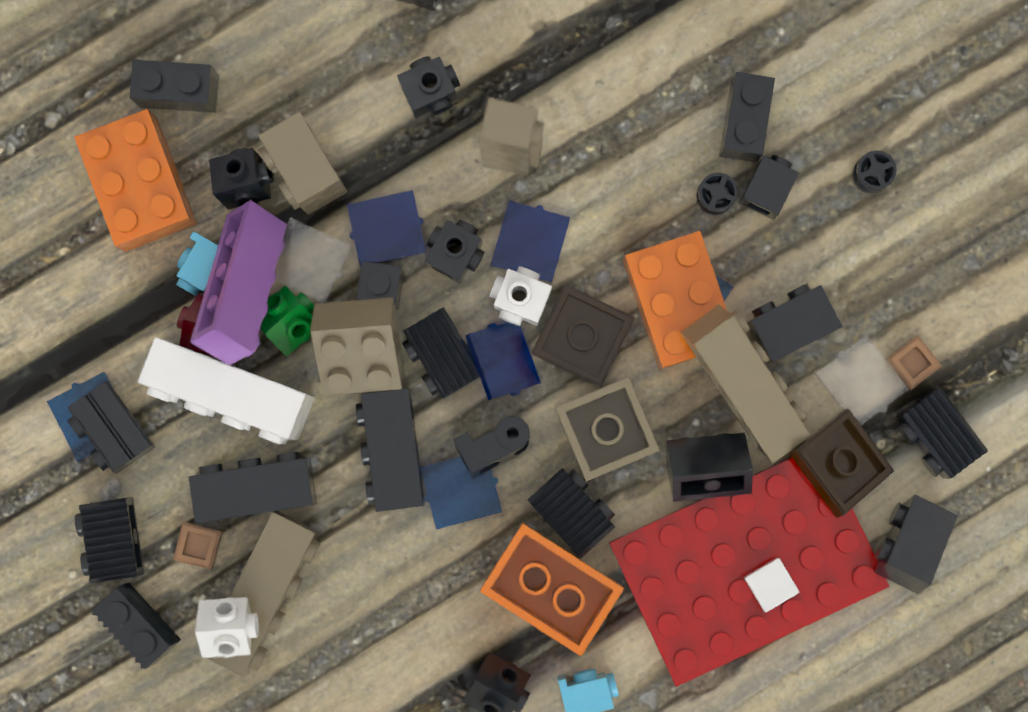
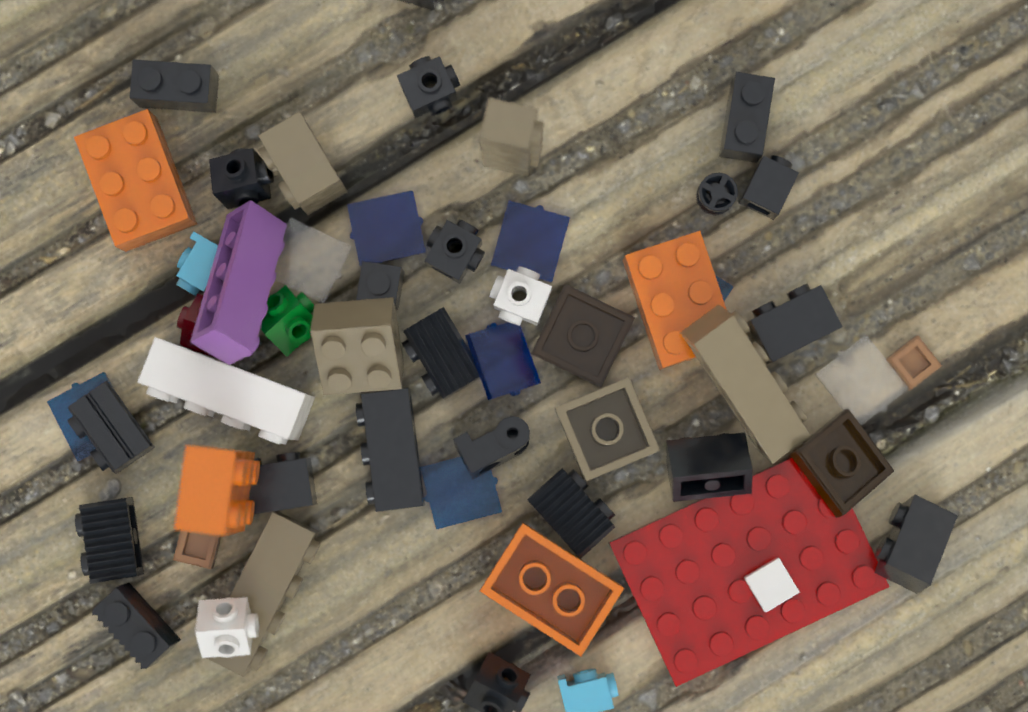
black wheel [852,150,897,194] -> none
black brick [896,387,988,479] -> none
none -> orange brick [174,445,260,536]

